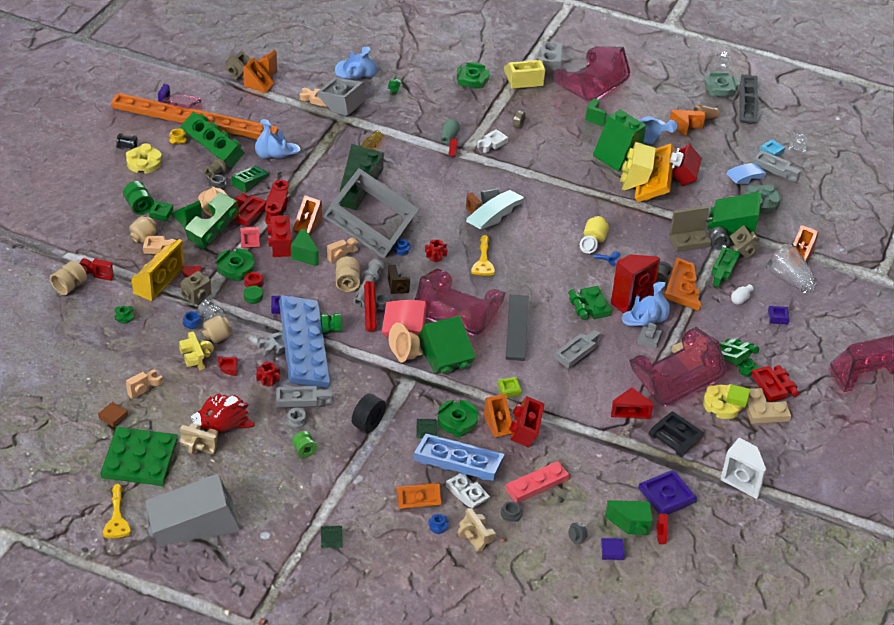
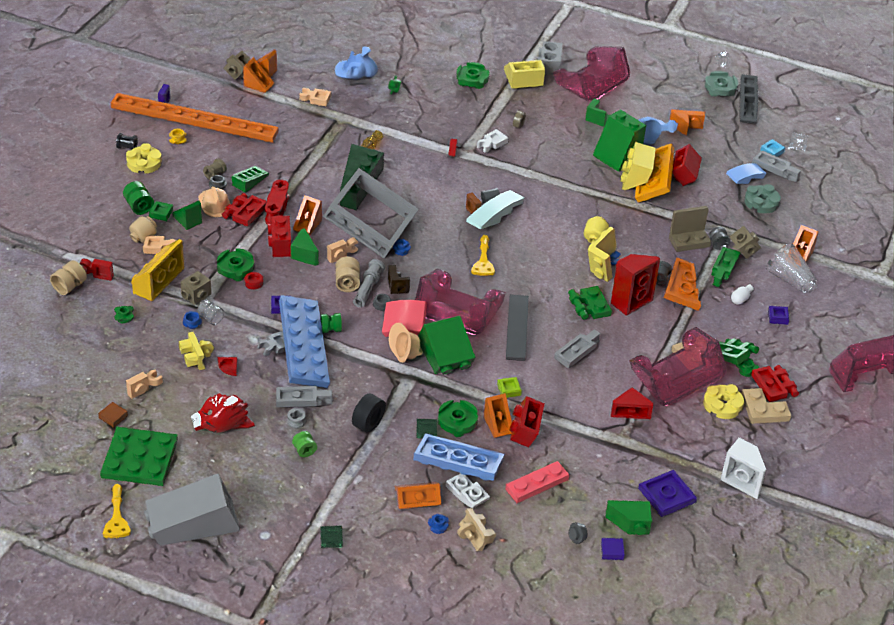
clear pink piece [162,93,201,109] -> none
green brick [180,111,245,169] -> none
tan hips [180,423,218,455] -> none
red tile [182,266,201,277] -> none
arch [184,192,240,249] -> none
tan head [202,315,232,344] -> none
coral tile [240,227,260,248] -> none
green tile [244,286,263,304] -> none
light blue piece [255,119,301,159] -> none
red gear [256,362,280,387] -> none
light grey slope [317,77,366,116] -> none
red axle [364,281,377,332] -> none
red gear [425,239,448,262] -> none
sand green cone [440,119,460,144] -> none
dark grey plate [501,501,522,522] -> none
white plate [580,235,598,254] -> none
light blue piece [622,282,670,327] -> none
light grey tile [638,323,662,349] -> none
black plate [649,411,704,457] -> none
red tile [656,514,668,544] -> none
white plate [670,148,683,169] -> none
medium nougat cone [693,105,719,120] -> none
green slope [707,192,761,239] -> none
lime tile [726,384,750,407] -> none
none -> light yellow bracket [588,227,616,282]

